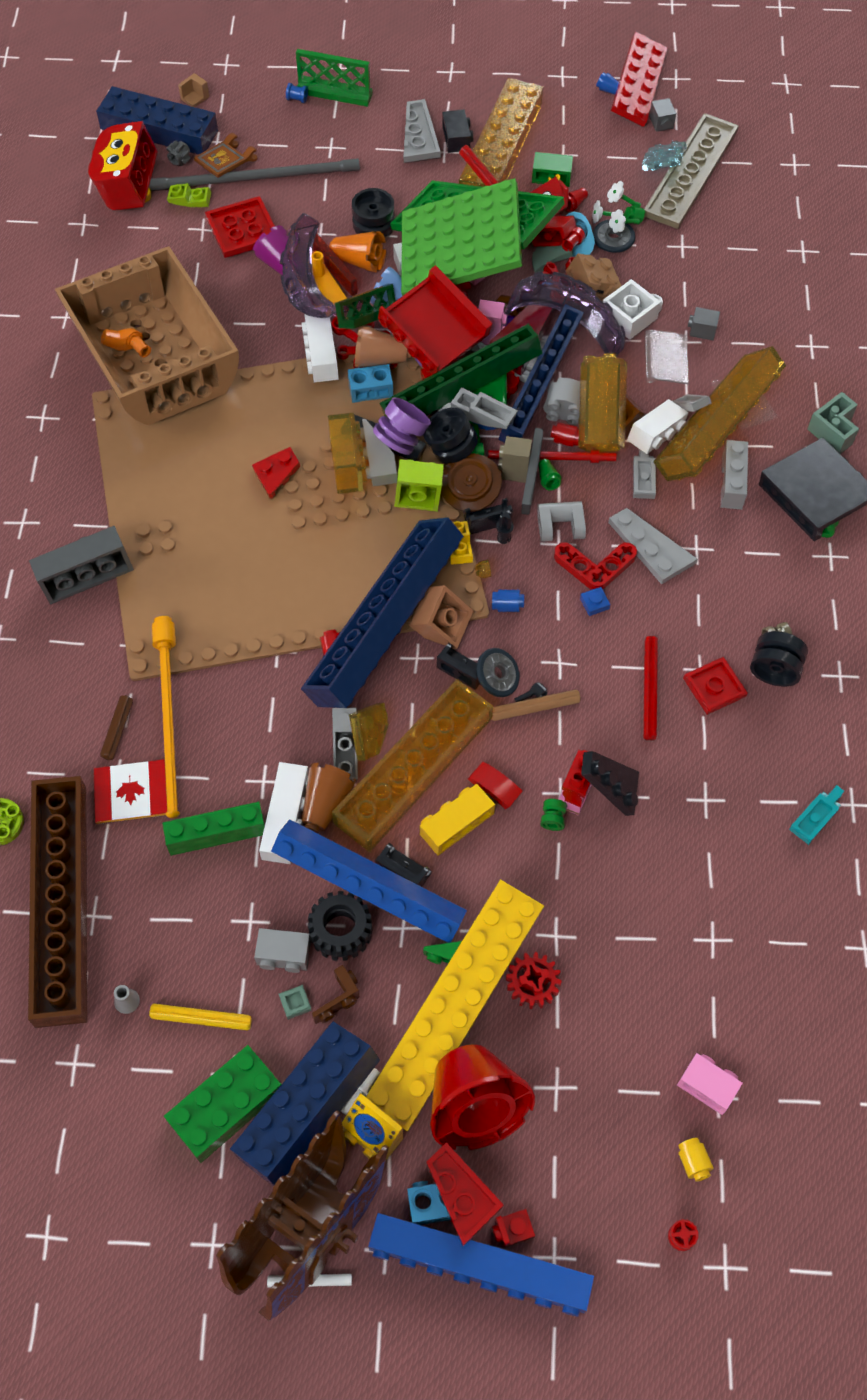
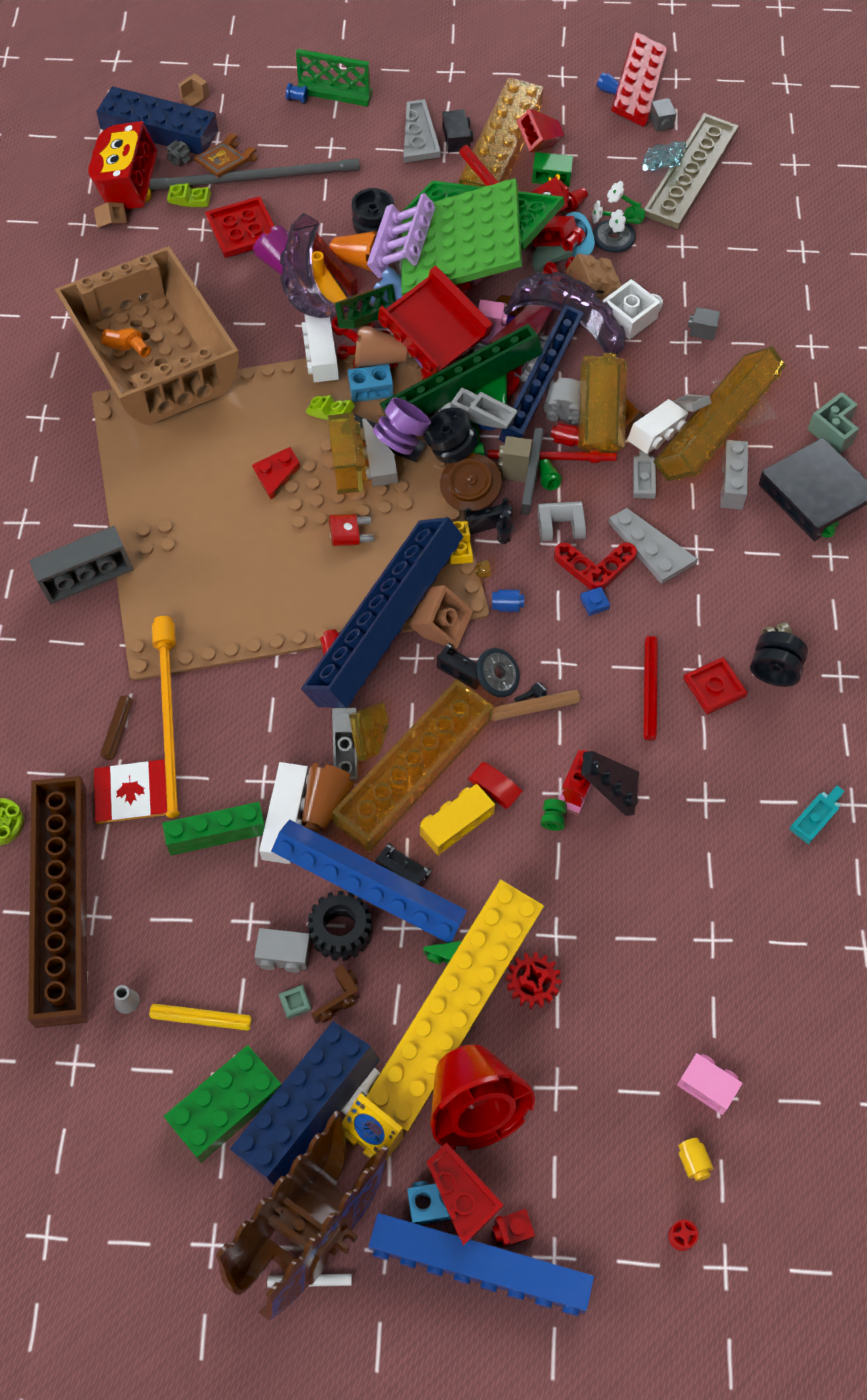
lime brick [394,459,444,512] -> none
clear piece [645,330,689,384] -> none
none -> medium nougat panel [94,202,127,228]
none -> lime slope [306,395,355,421]
none -> red piece [329,514,374,546]
none -> lavender fence [367,193,435,278]
none -> red slope [516,108,565,152]

